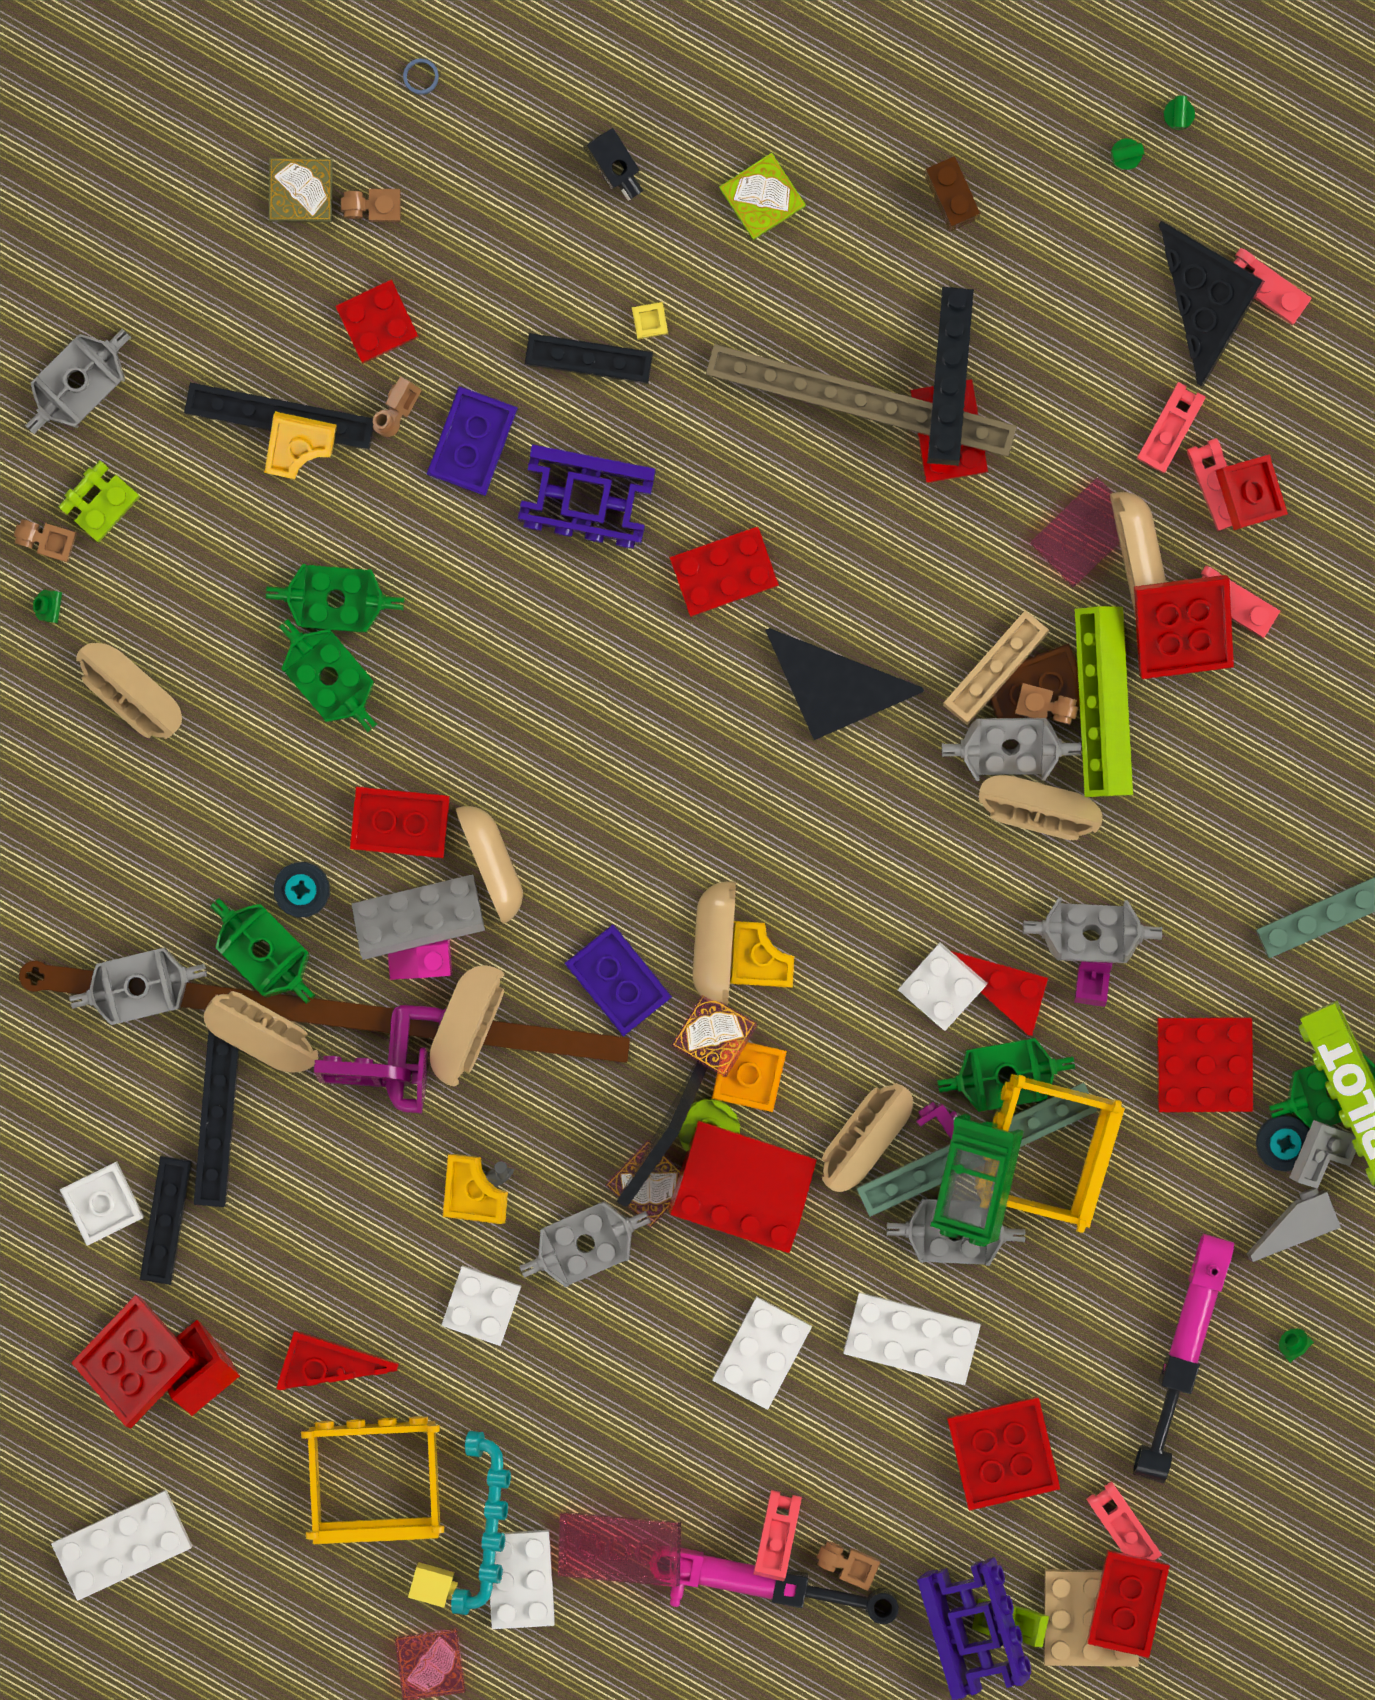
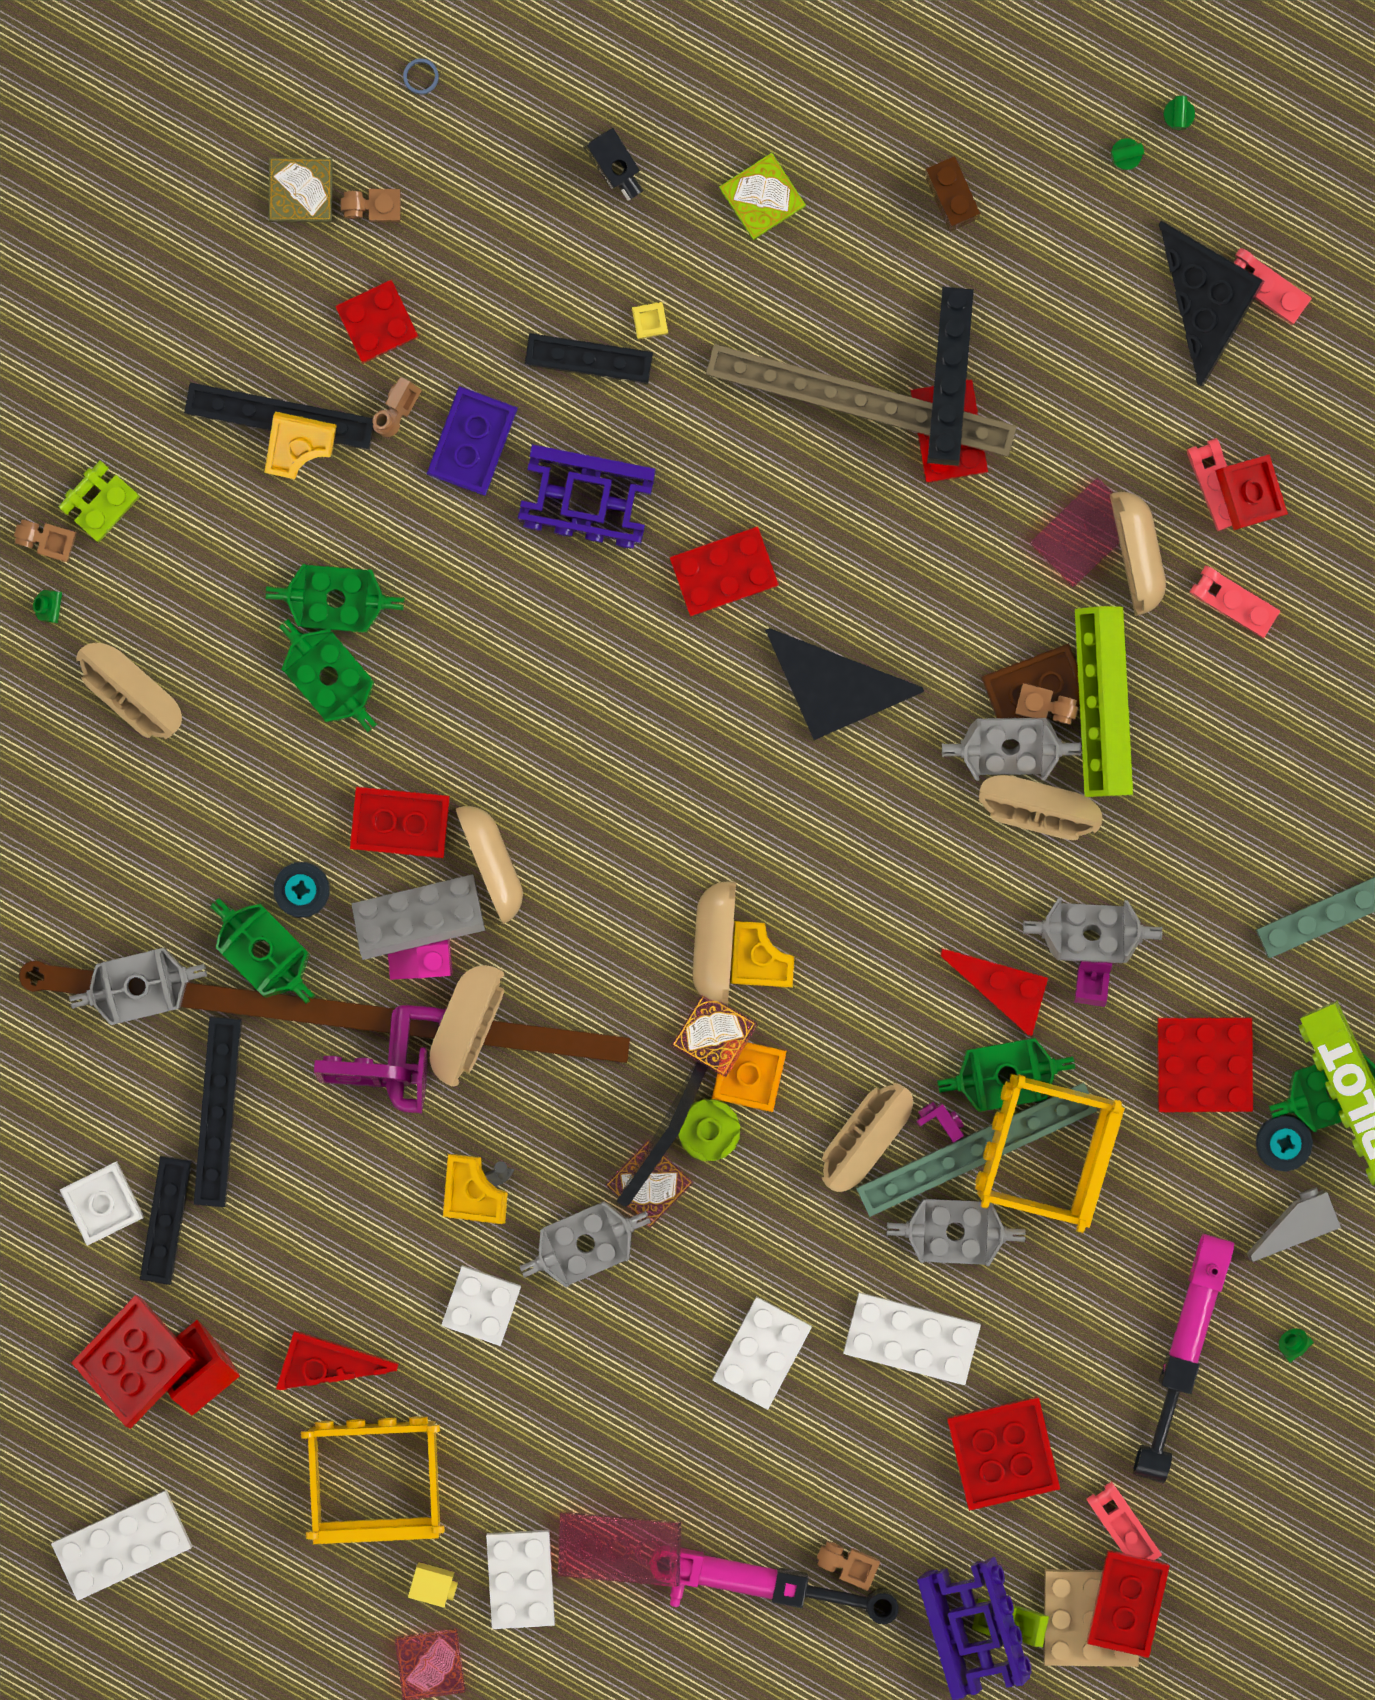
light grey plate [25,328,132,435] -> none
tan brick [204,991,318,1072] -> none
teal bar [451,1431,511,1615] -> none
dark purple tile [564,924,672,1036] -> none
red slope [668,1120,817,1254] -> none
coral plate [753,1490,802,1581] -> none
white plate [898,942,987,1031] -> none
green door [930,1114,1024,1246] -> none
tan plate [943,610,1049,725] -> none
red plate [1134,575,1234,679] -> none
coral plate [1136,382,1206,474] -> none
light grey plate [1289,1120,1356,1189] -> none

